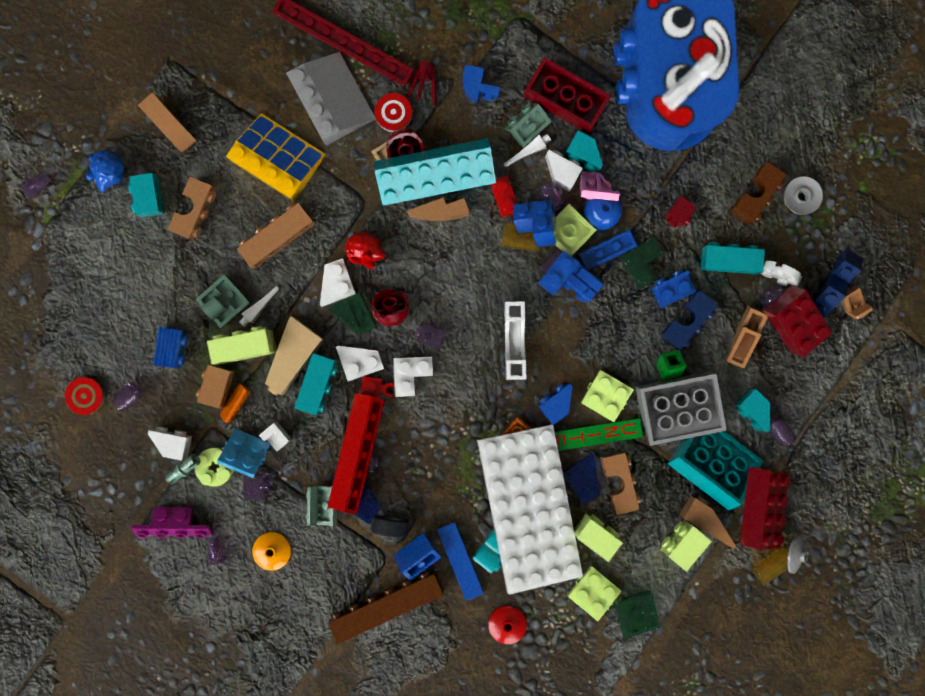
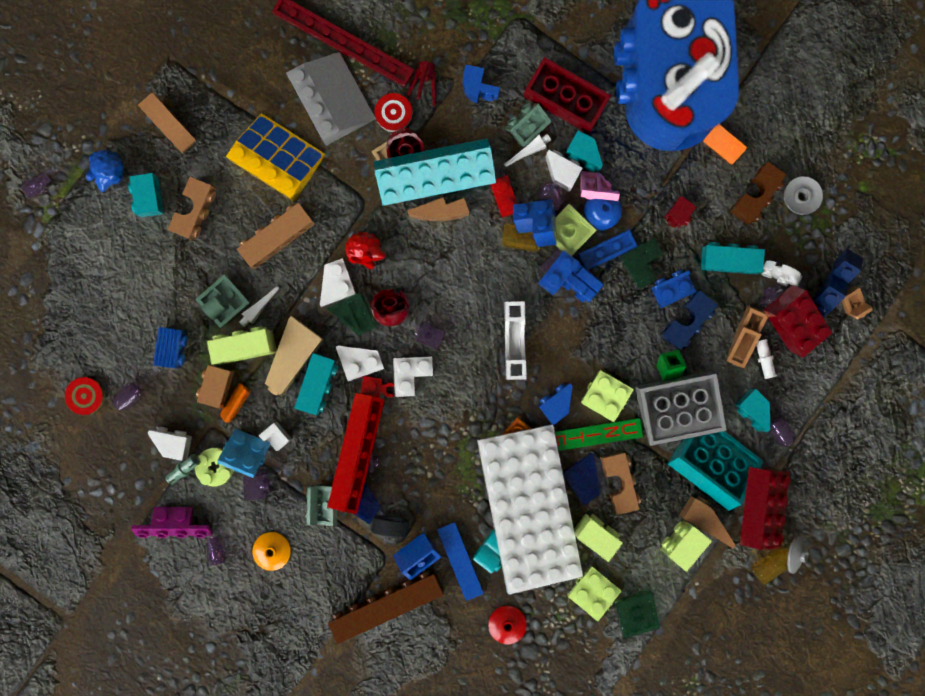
none -> orange slope [703,124,747,165]
none -> white pin [756,339,777,379]

